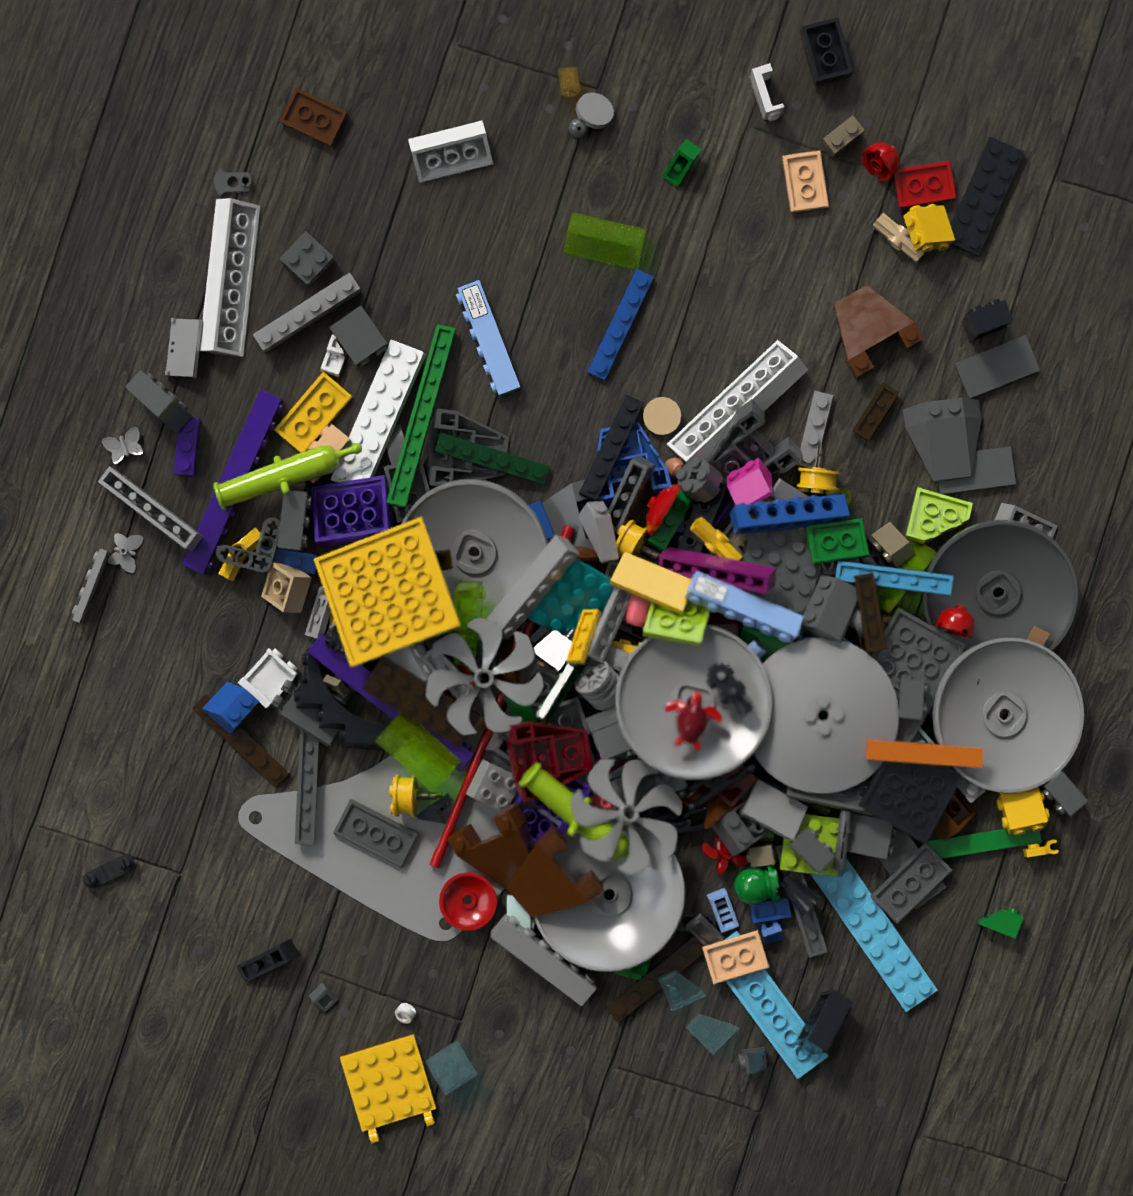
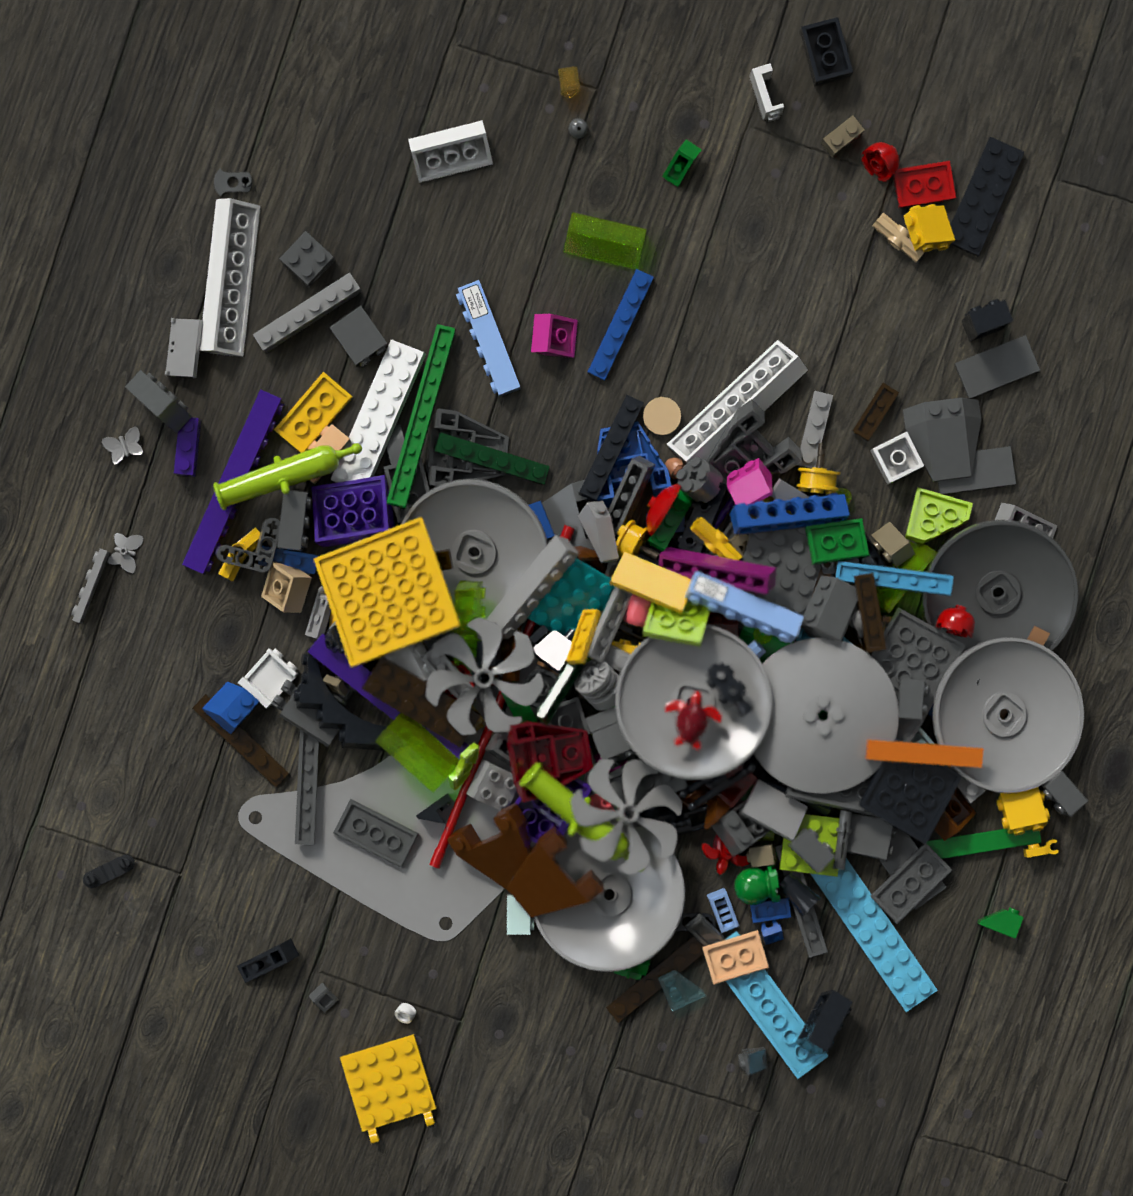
light grey brick [98,466,204,552] -> none
reddish brown plate [279,87,347,147] -> none
white slope [321,335,345,377] -> none
yellow wheel [389,774,442,817] -> none
clear light blue slope [426,1040,479,1096] -> none
red dish [439,872,497,930] -> none
light grey brick [491,914,596,1006] -> none
light grey tile [576,93,614,129] -> none
clear light blue wing [686,1013,739,1055] -> none
light nougat tile [782,151,829,213] -> none
reddish brown wedge [834,285,924,379] -> none
none -> lime tile [448,742,479,791]
none -> dark pink slope [531,314,578,358]
none -> clear neon green plate [753,628,773,644]
none -> white brick [870,432,924,485]

